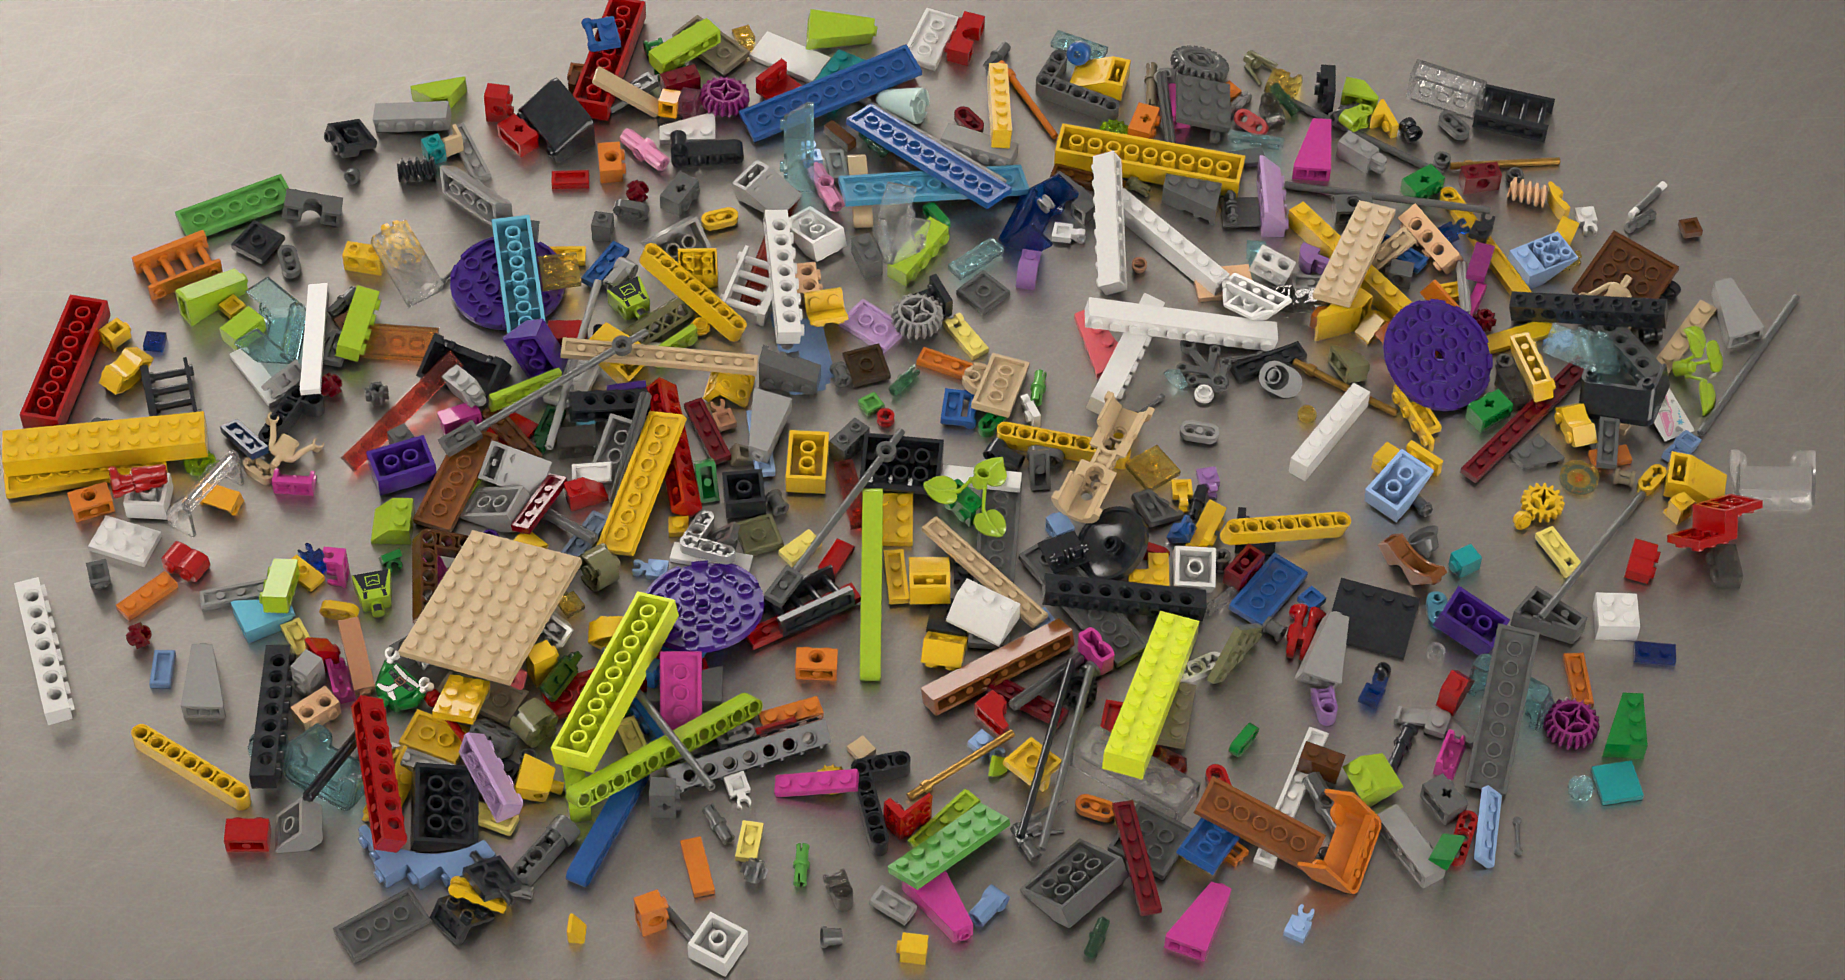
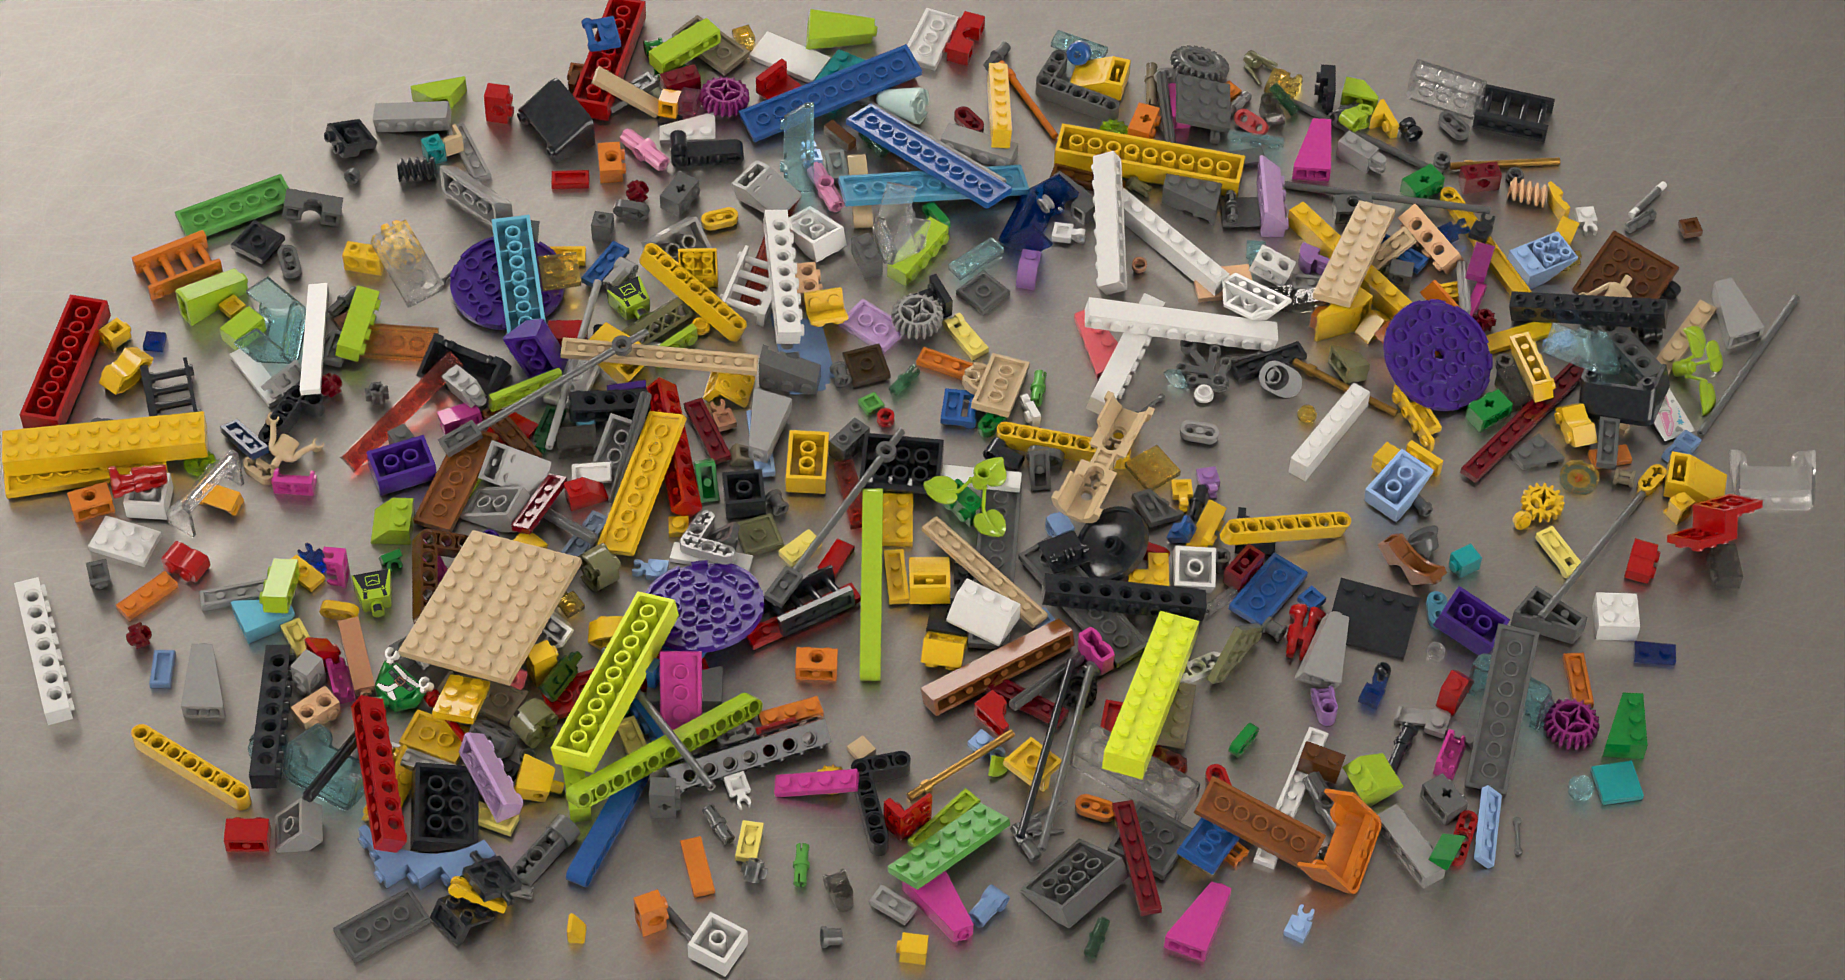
red brick [497,113,539,158] -> none

